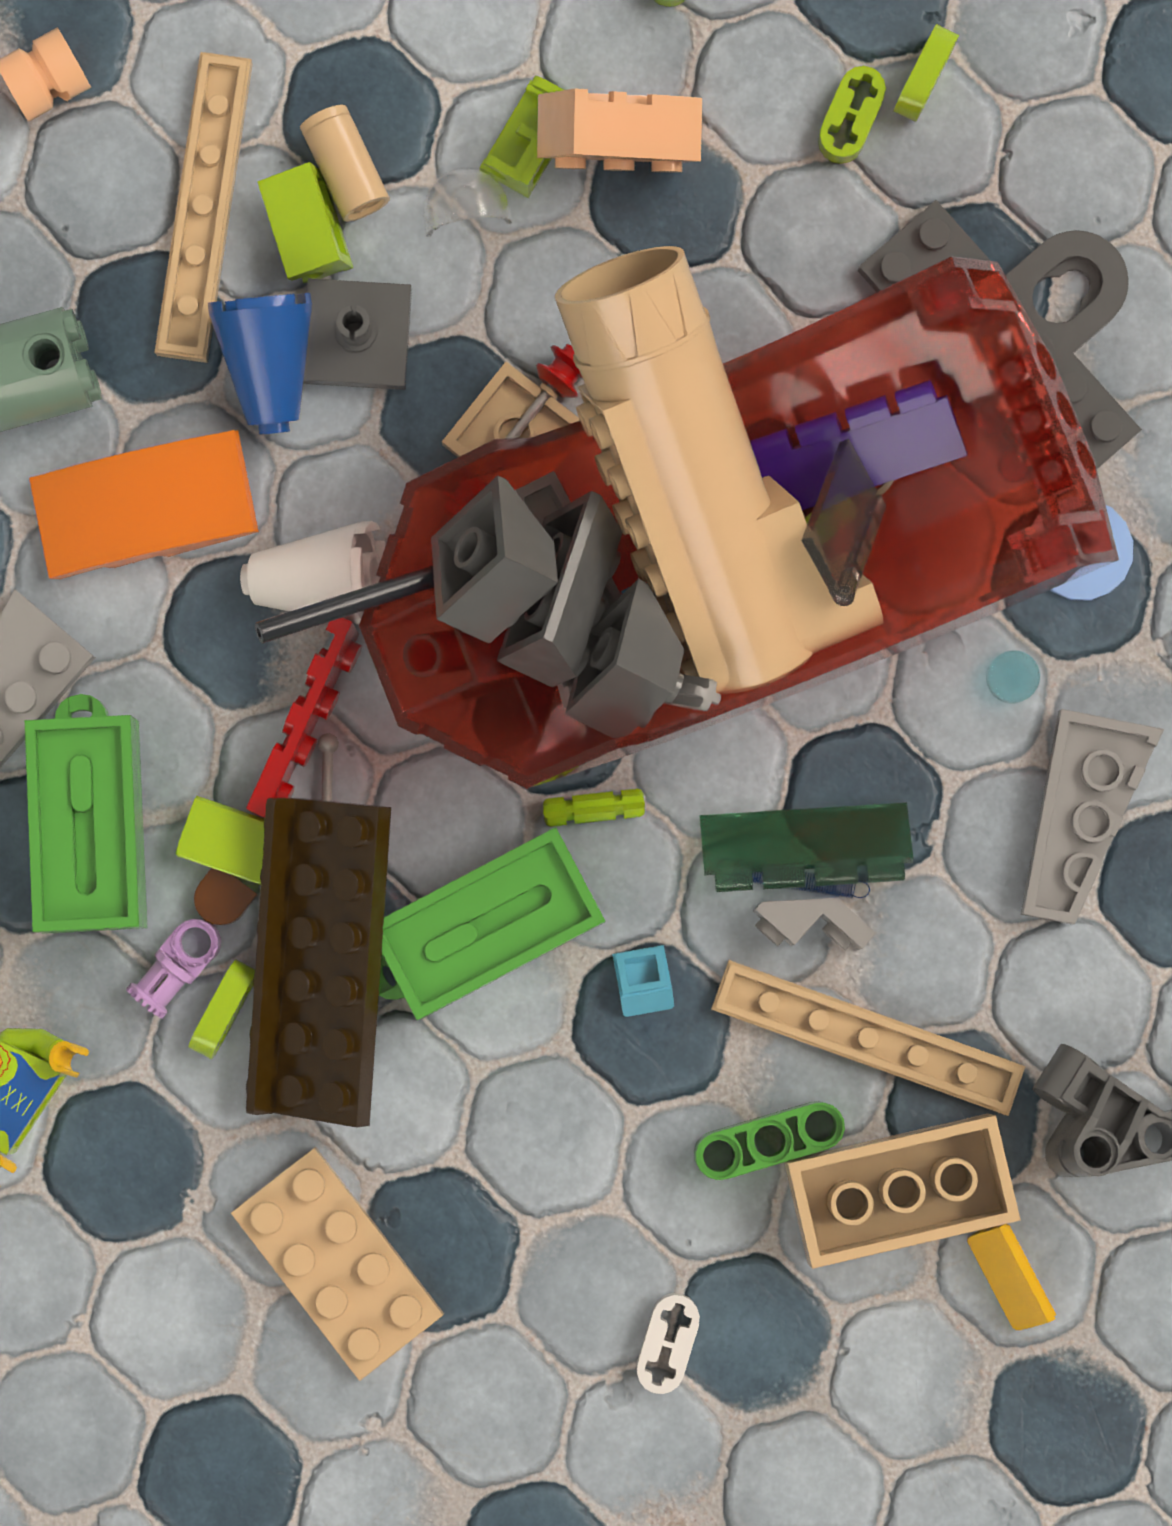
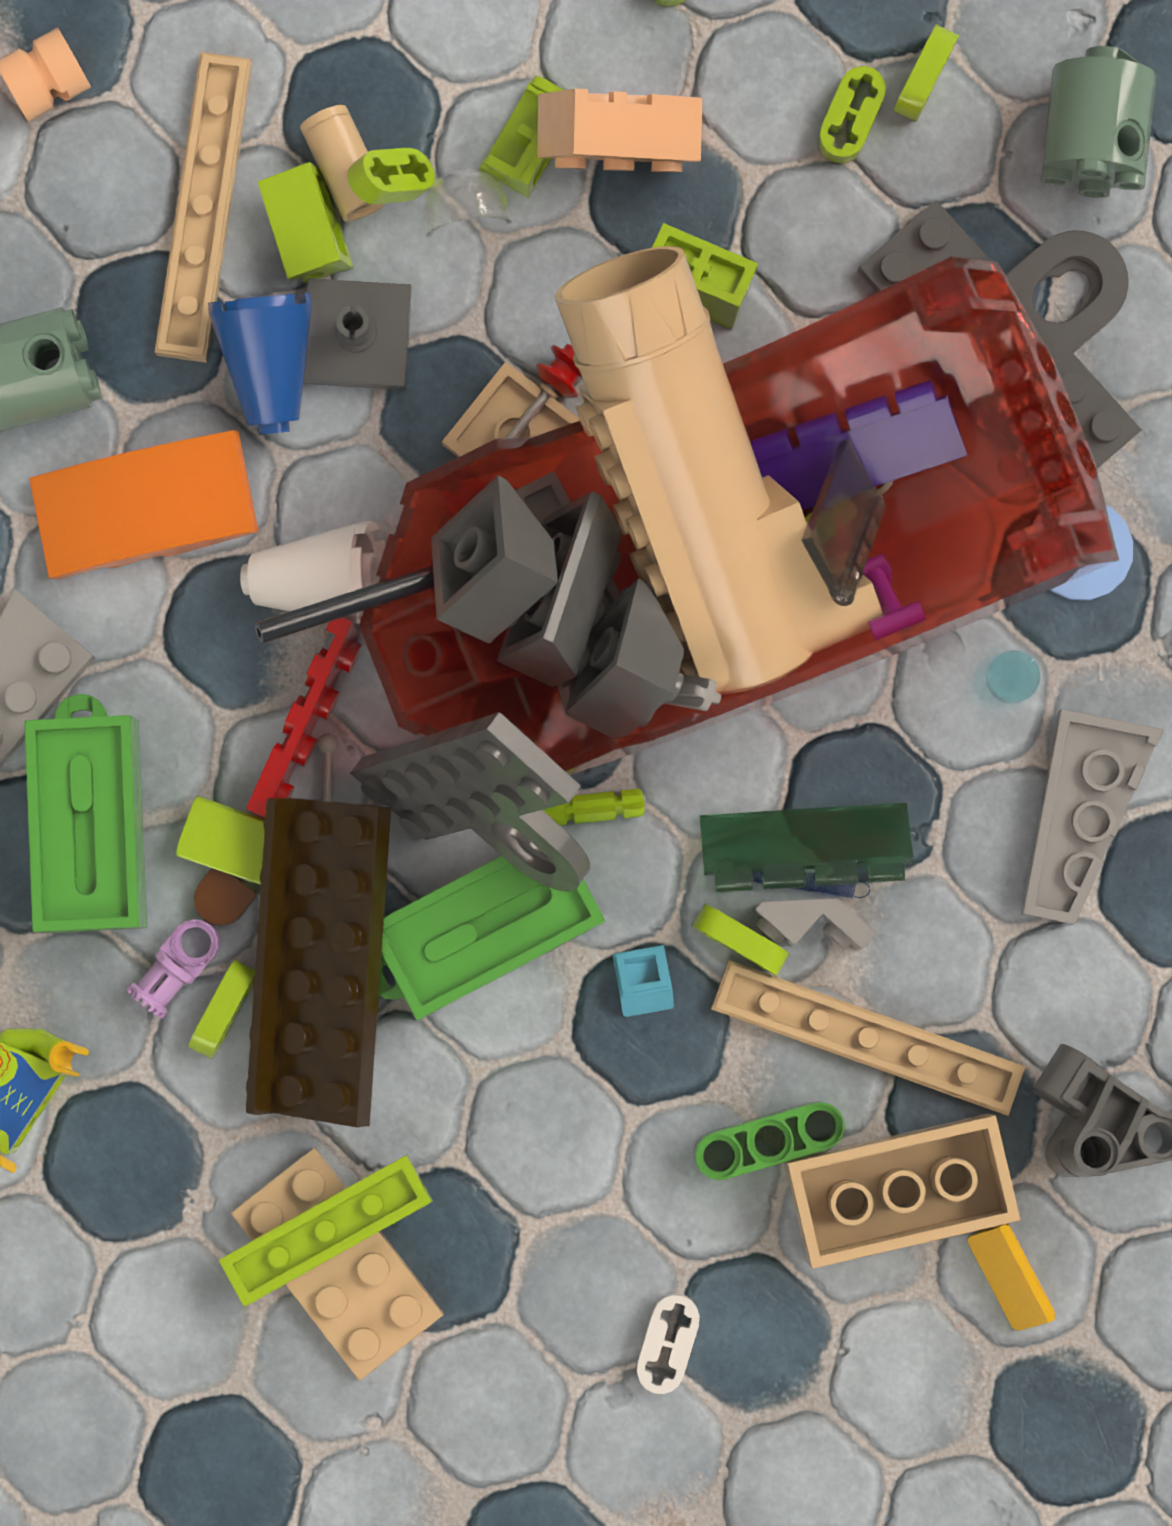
none -> lime gear [219,1154,433,1307]
none -> lime beam [347,148,435,205]
none -> dark grey plate [350,712,590,892]
none -> lime hinge [652,223,759,330]
none -> lime beam [691,903,790,976]
none -> magenta piece [853,554,926,641]
none -> sand green cylinder [1041,46,1157,198]

